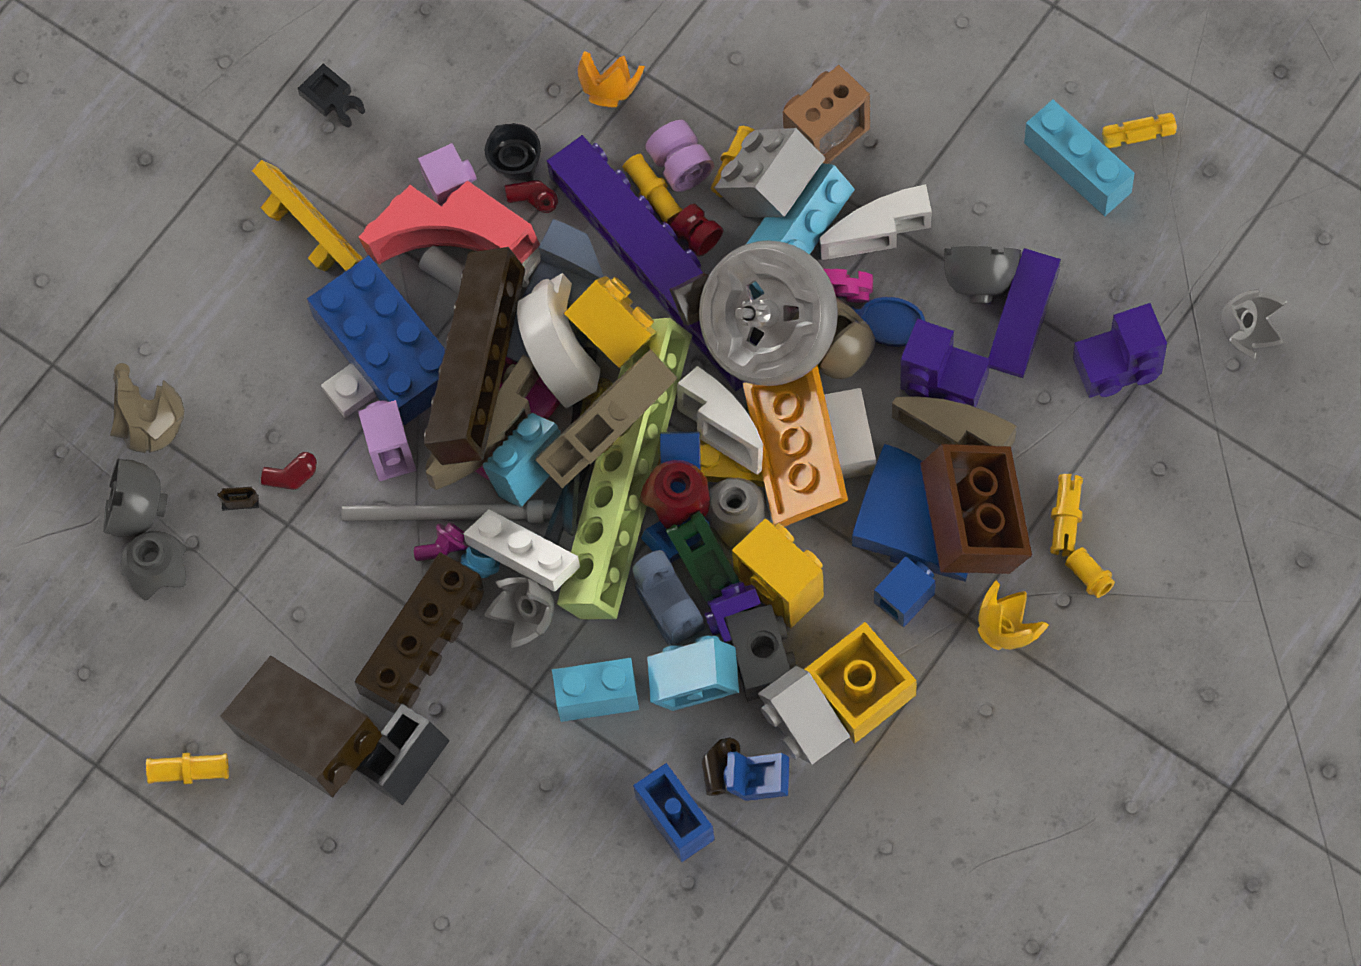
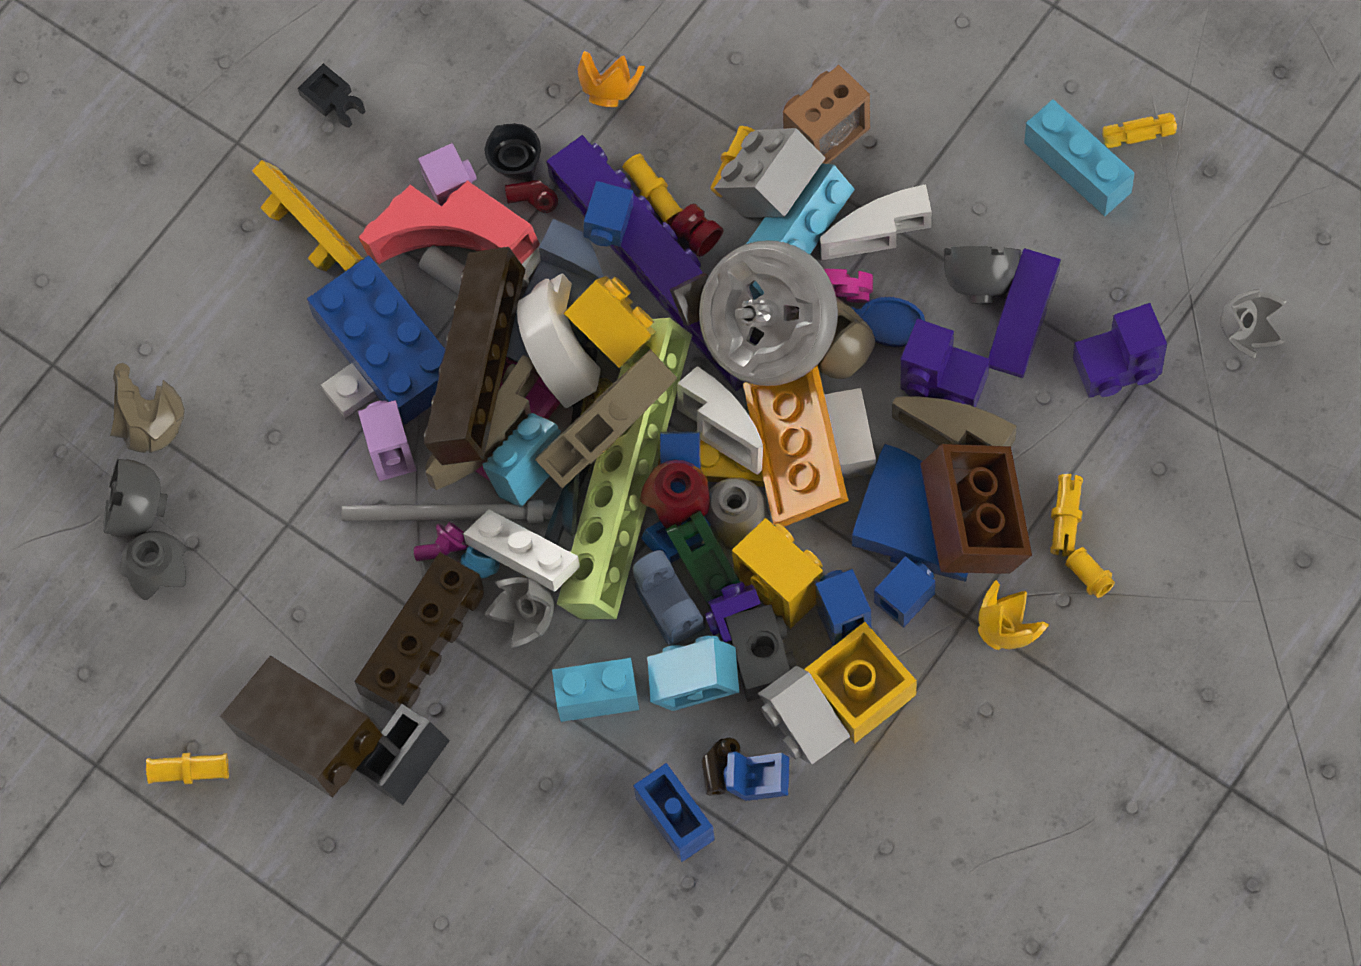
dark brown piece [217,486,259,511] -> none
dark red arm [261,452,317,490] -> none
lavender wheel [645,120,714,192] -> none
none -> blue brick [584,181,633,247]
none -> blue brick [815,569,872,646]

